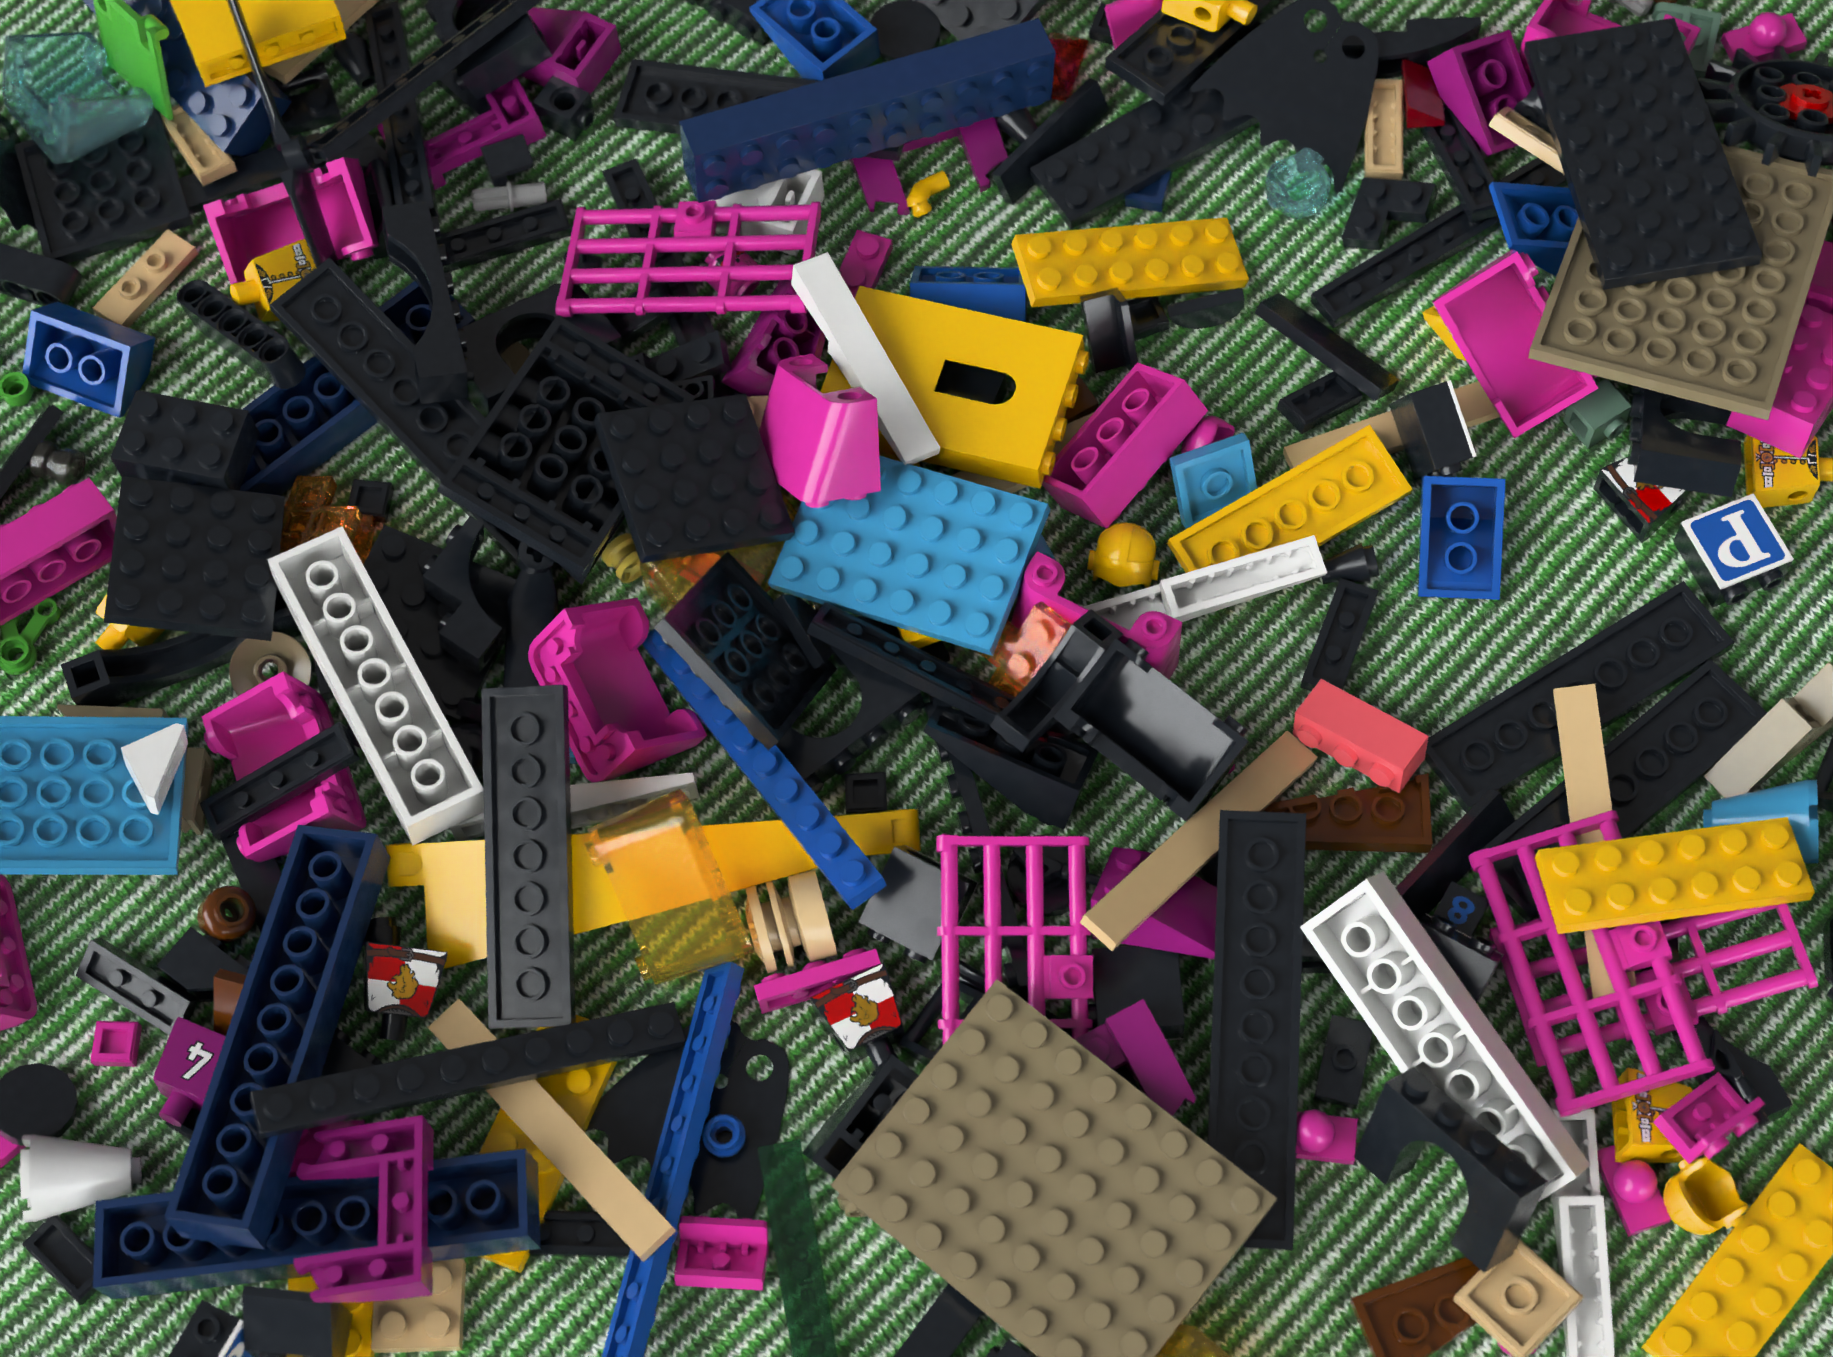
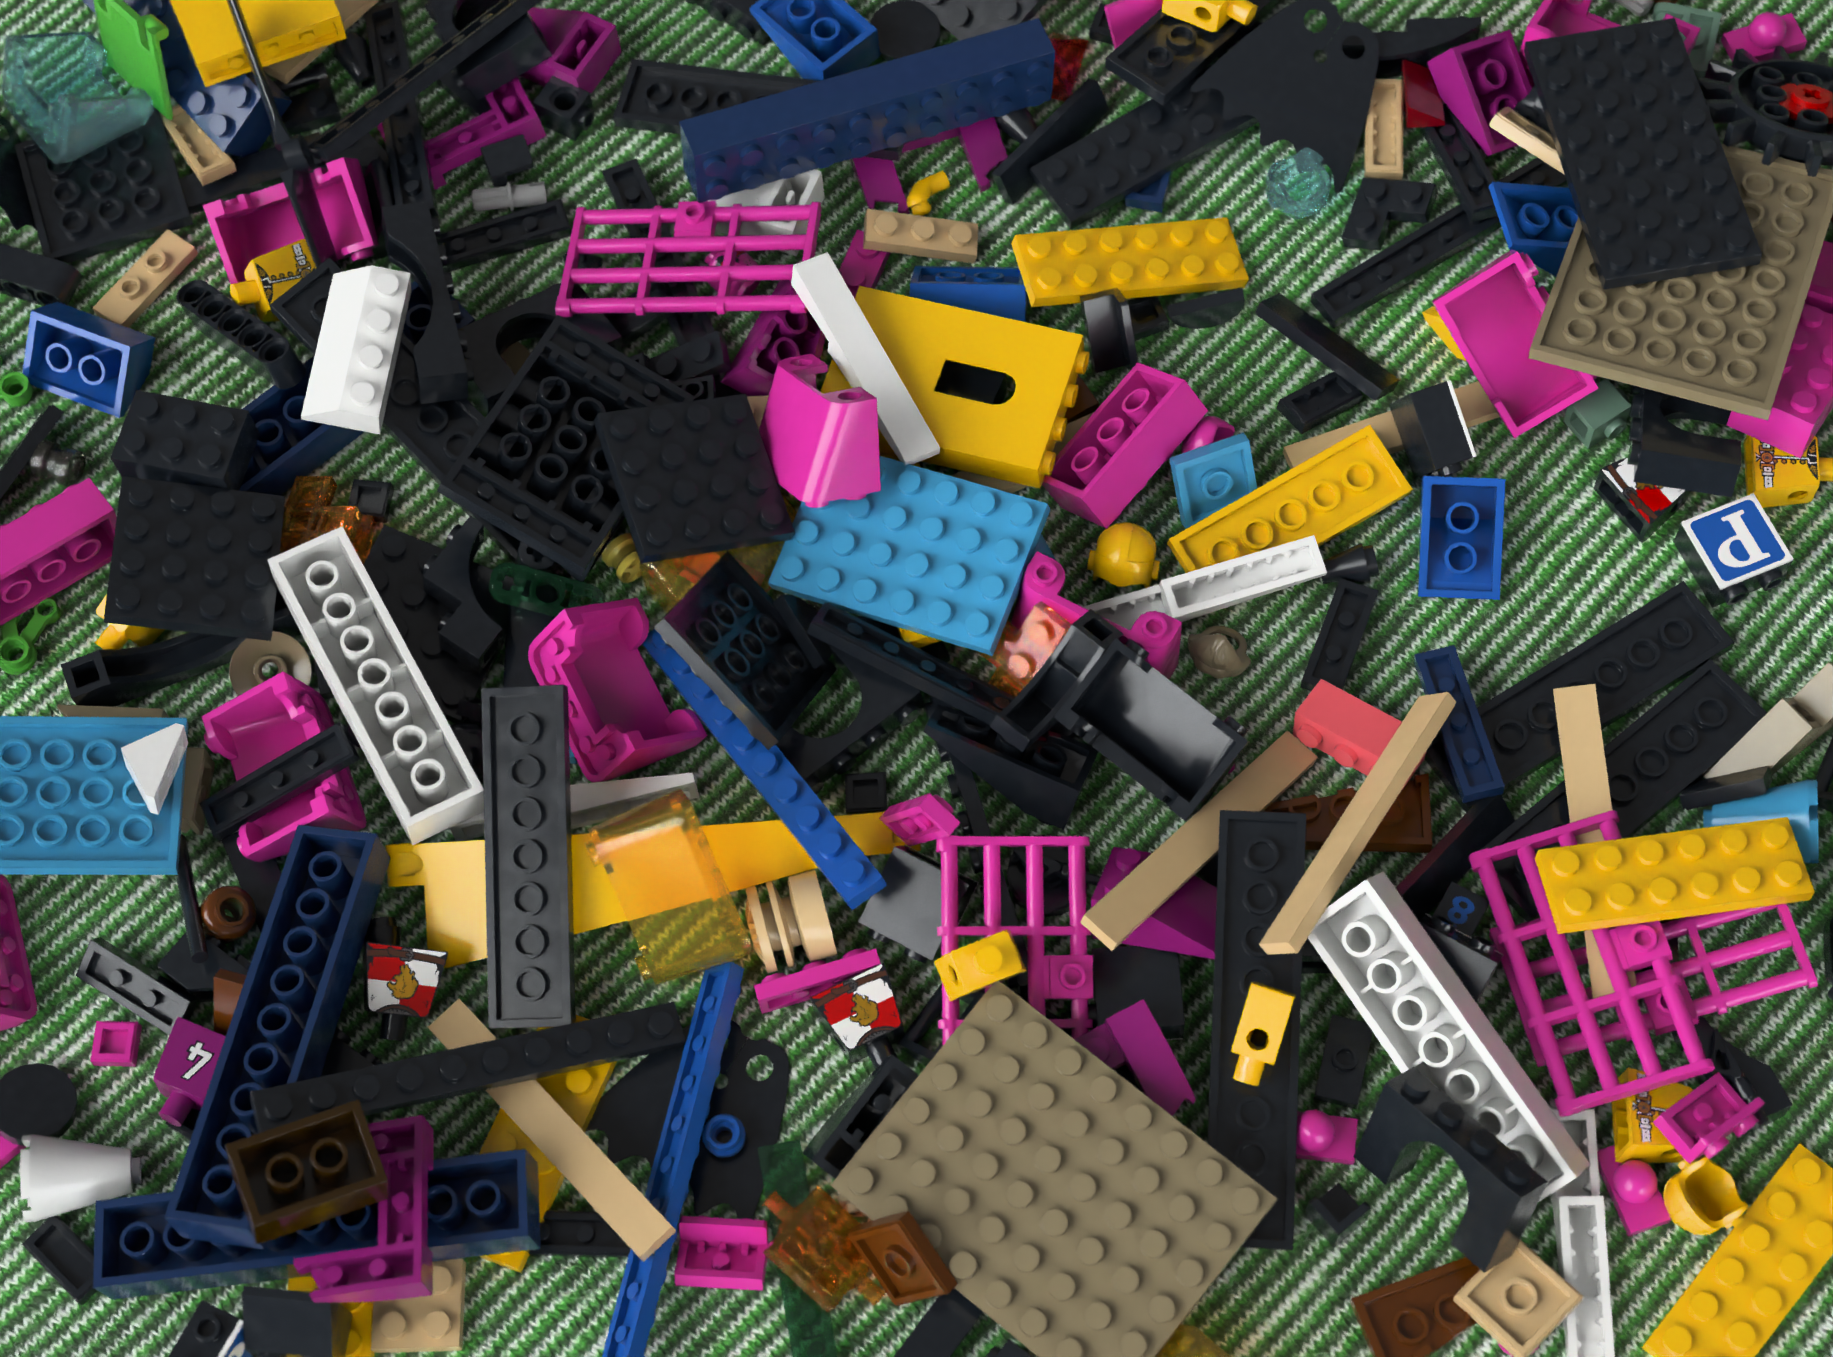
none -> black bar [176,834,209,964]
none -> dark brown brick [226,1099,388,1245]
none -> white slope [301,265,411,434]
none -> clear green beam [489,562,605,617]
none -> clear orange plate [762,1186,886,1313]
none -> reddish brown tile [848,1210,958,1306]
none -> tan plate [863,208,978,264]
none -> dark pink plate [879,793,961,847]
none -> yellow torso [934,929,1026,1002]
none -> dark tan piece [1188,626,1251,679]
none -> yellow torso [1231,981,1296,1086]
none -> tan tile [1259,692,1456,955]
none -> black panel [1304,1183,1371,1248]
none -> dark blue plate [1414,645,1505,803]
none -> black tile [1679,766,1773,810]

